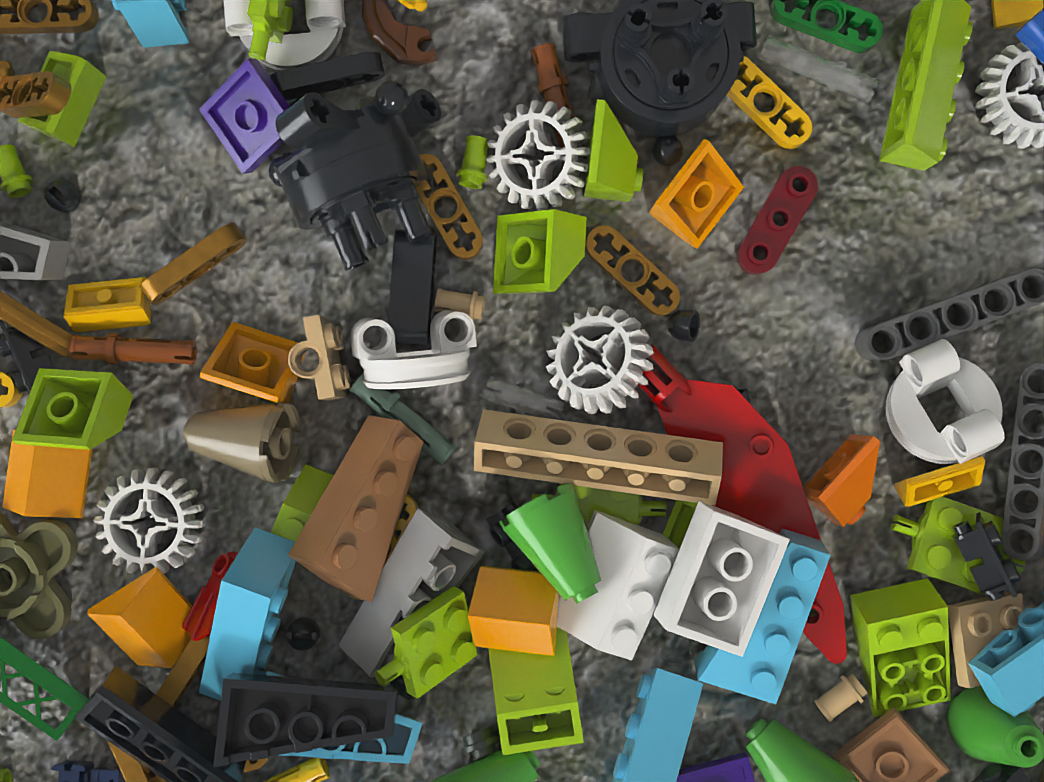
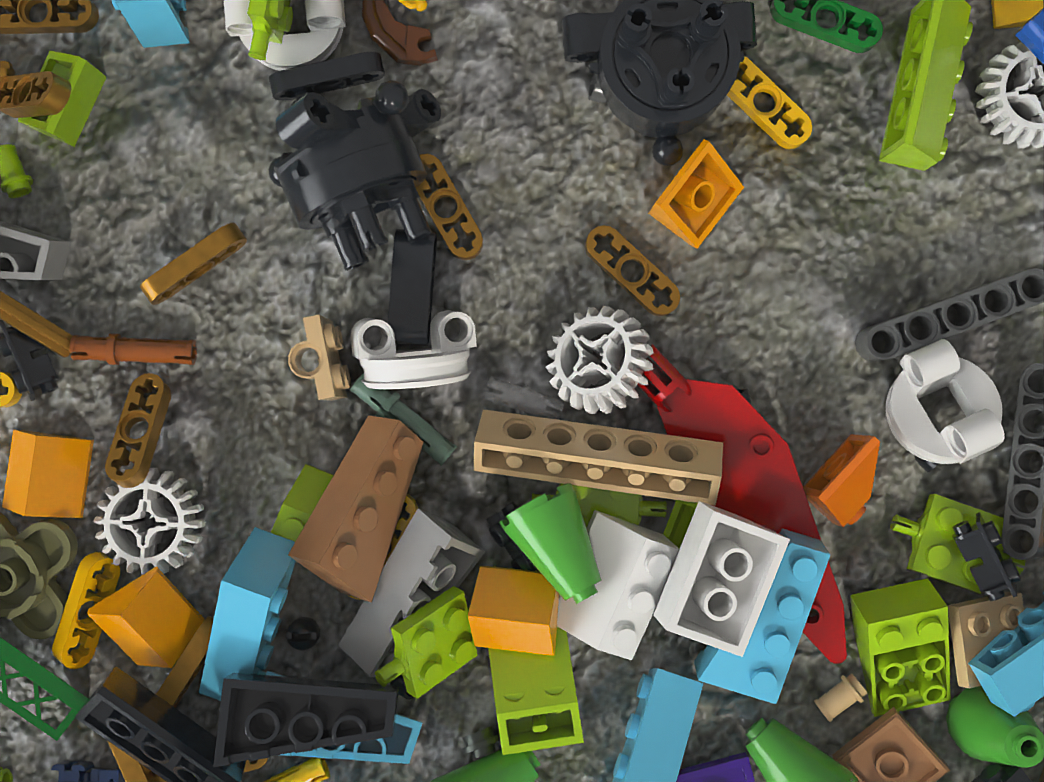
lime slope [12,368,133,450] -> none
black hinge [44,179,81,213] -> none
yellow slope [63,277,151,333] -> none
red piece [182,551,238,642] -> none
dark tan cone [183,403,301,483] -> none
plate [199,59,290,174] -> none
light orange slope [200,321,306,403] -> none
tan pin [434,288,486,322] -> none
lime pin [456,135,489,189] -> none
white gear [486,100,591,211] -> none
lime slope [493,209,587,294] -> none
dark orange pin [530,43,587,166] -> none
lime slope [583,99,643,202] -> none
black hinge [668,309,700,342] -> none
dark red plate [736,166,818,275] -> none
clear pin [758,35,879,103] -> none
yellow slope [894,456,985,507] -> none
none -> yellow beam [52,552,120,669]
none -> pearl gold beam [105,373,171,488]

